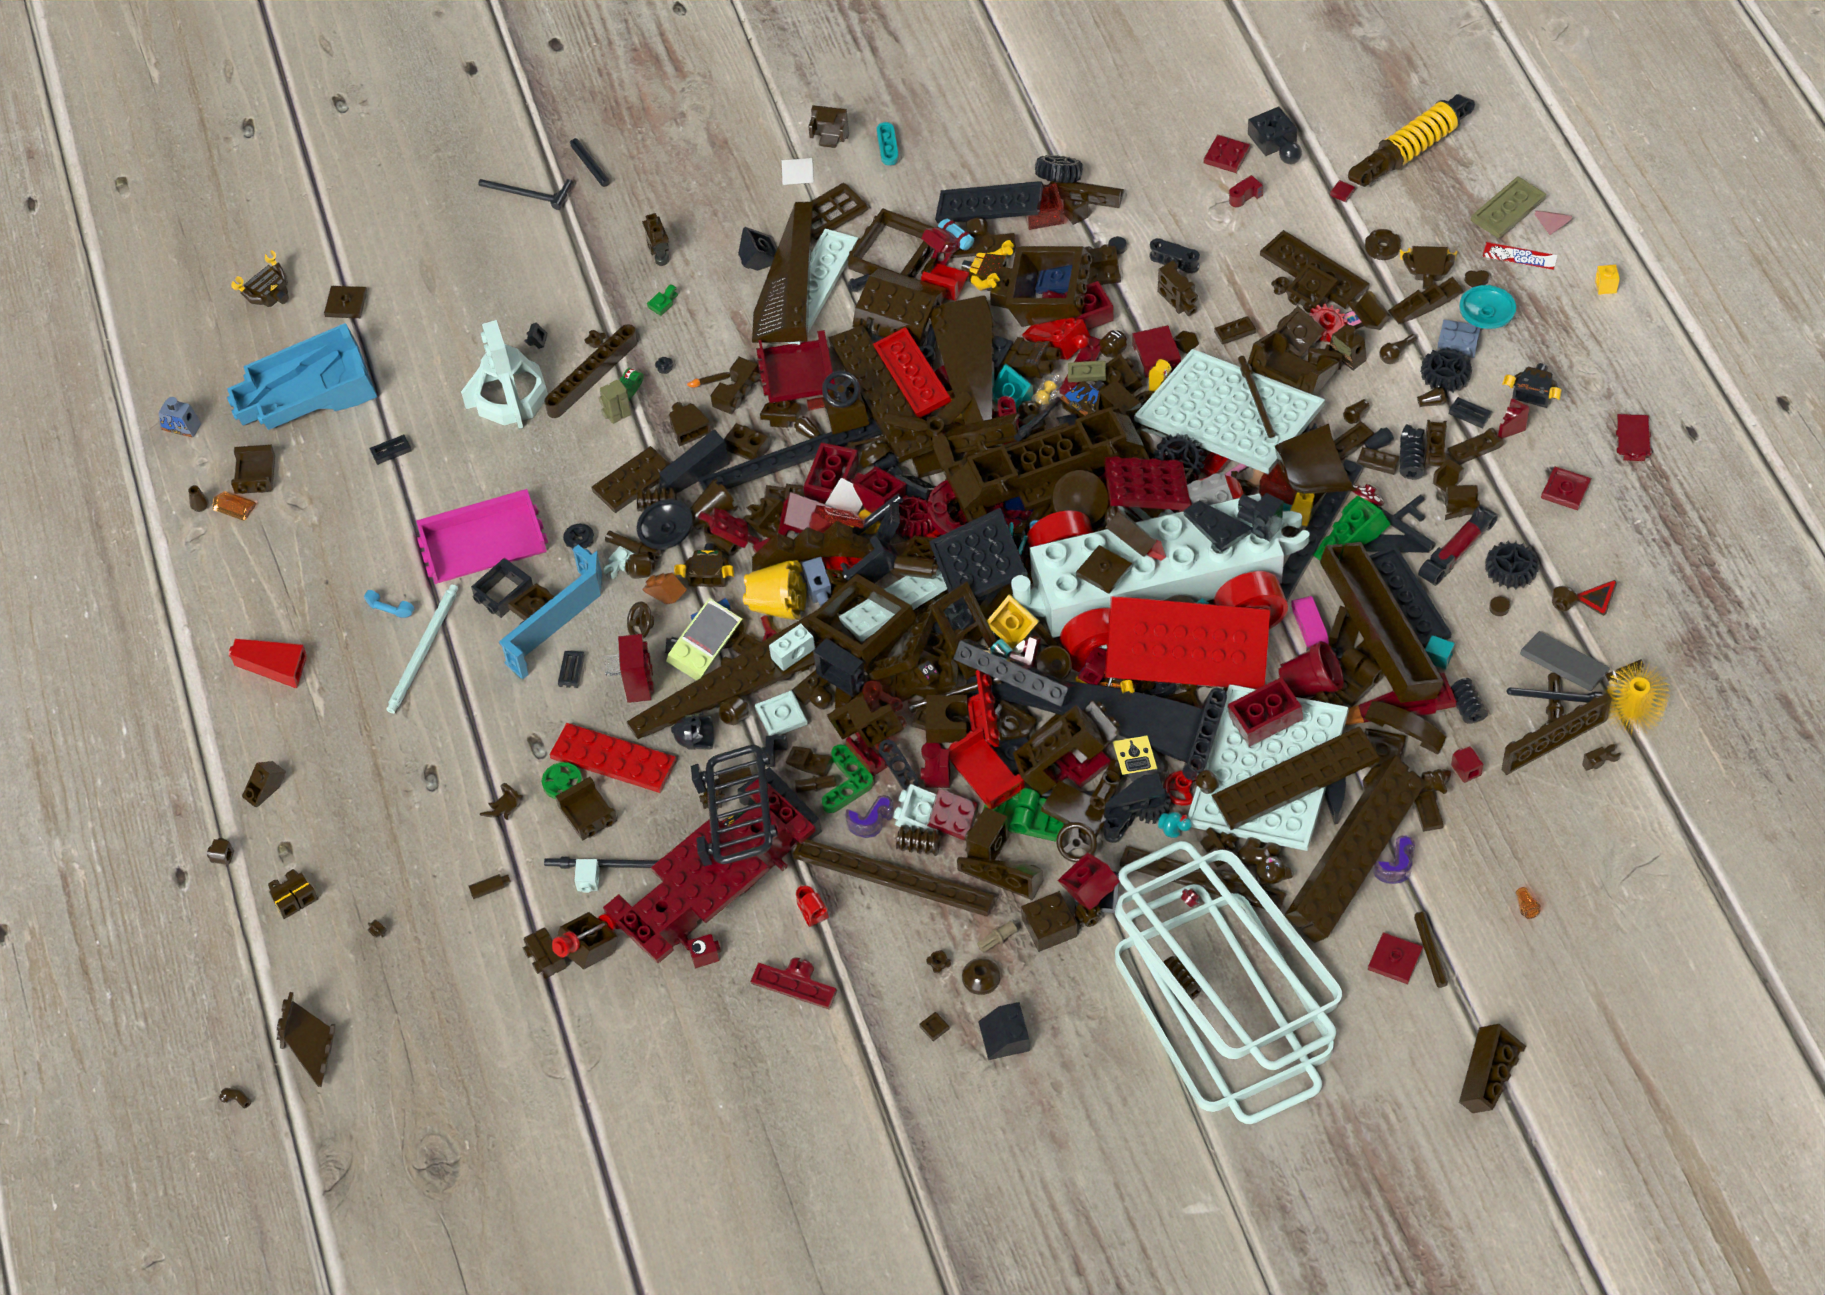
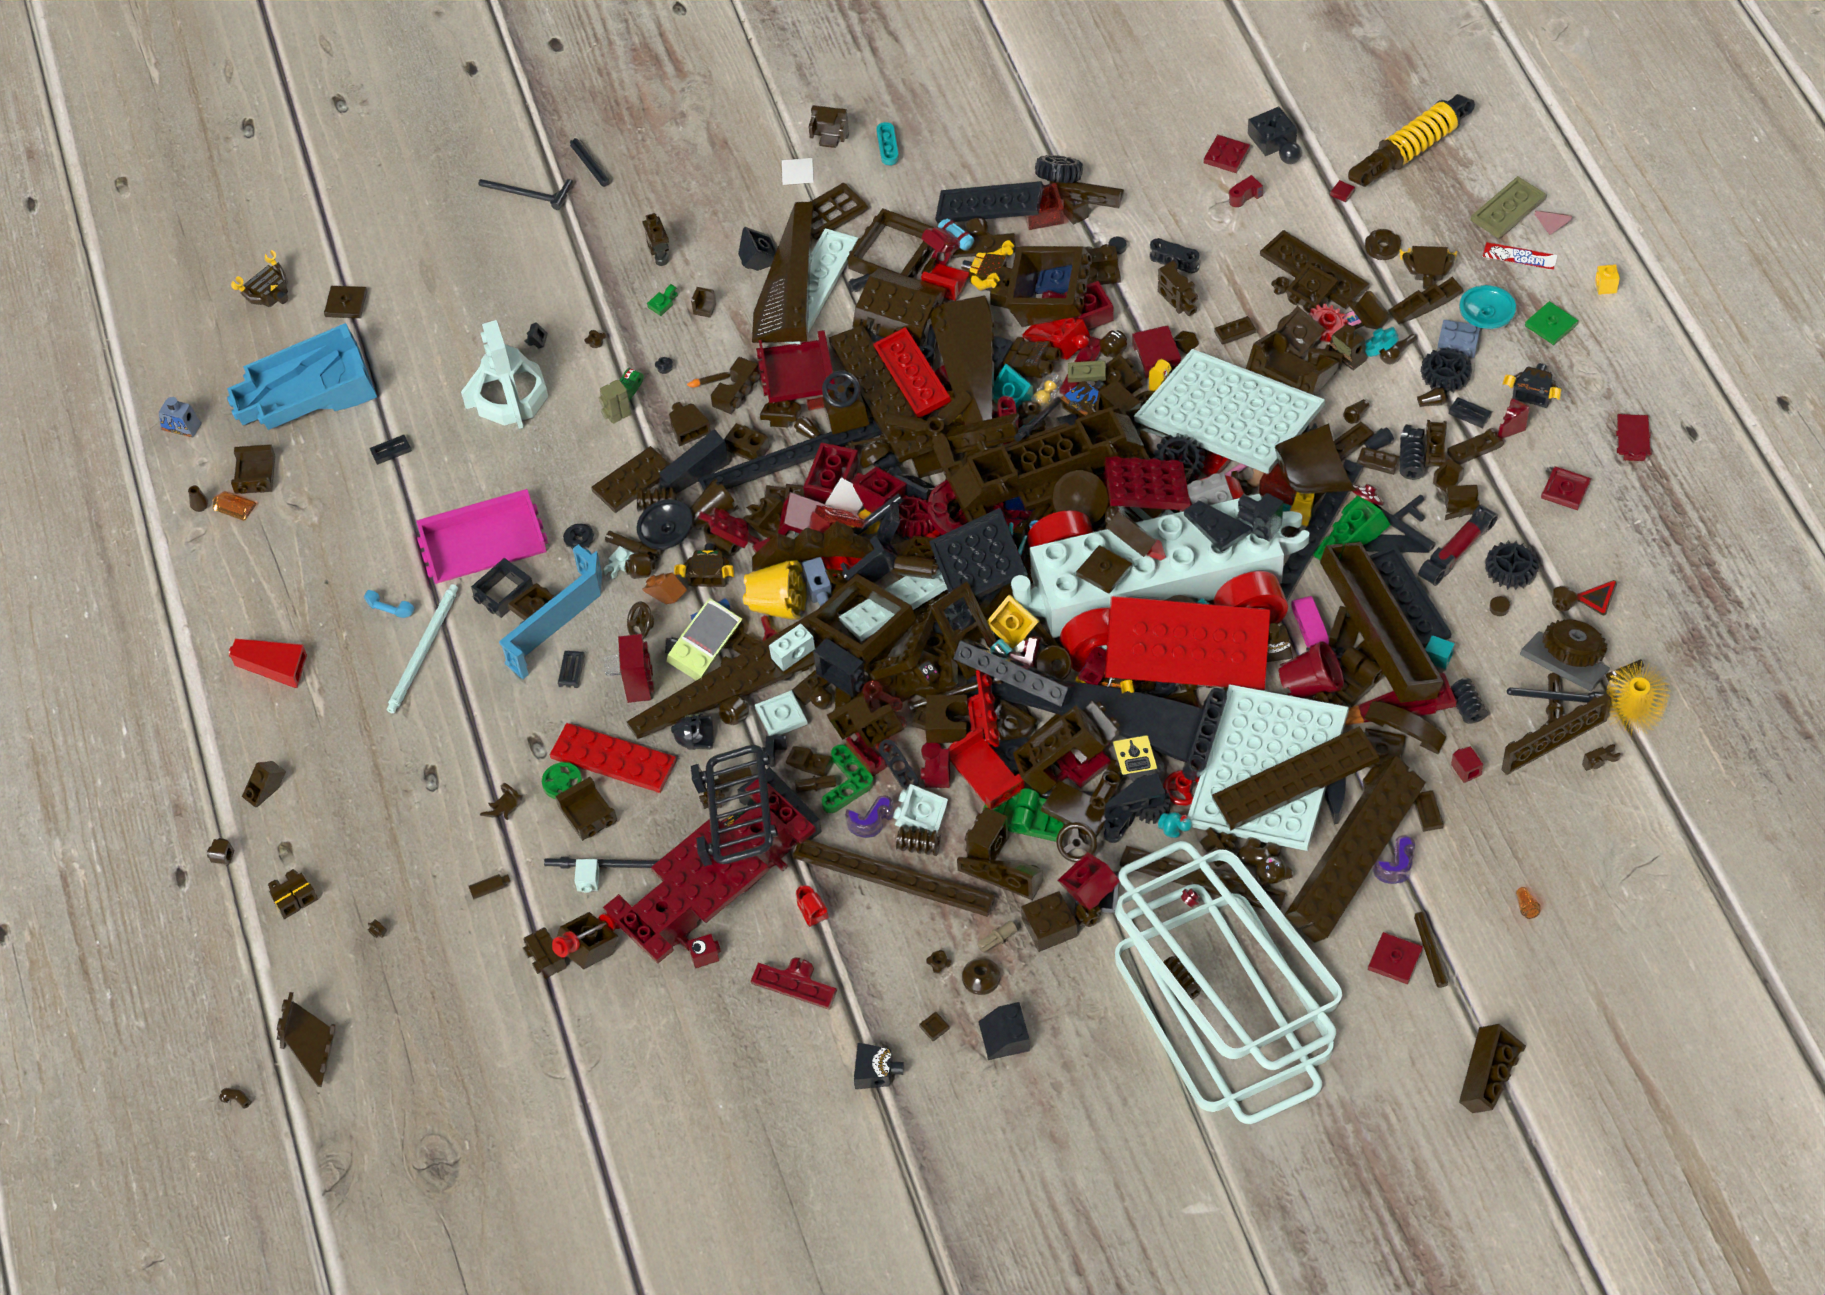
dark brown beam [544,324,638,418] -> none
plate [927,788,977,841] -> none
dark brown piece [1196,770,1219,794] -> none
dark red brick [1228,677,1303,747] -> none
dark brown bar [1238,356,1275,438] -> none
dark brown animal [1421,769,1451,794] -> none
dark brown tile [1464,270,1489,288] -> none
none -> dark brown panel [691,287,716,318]
none -> black torso [854,1043,904,1089]
none -> dark brown torso [1267,623,1293,662]
none -> teal plate [1365,327,1399,357]
none -> green plate [1525,301,1579,345]
none -> dark brown gear [1542,619,1608,667]

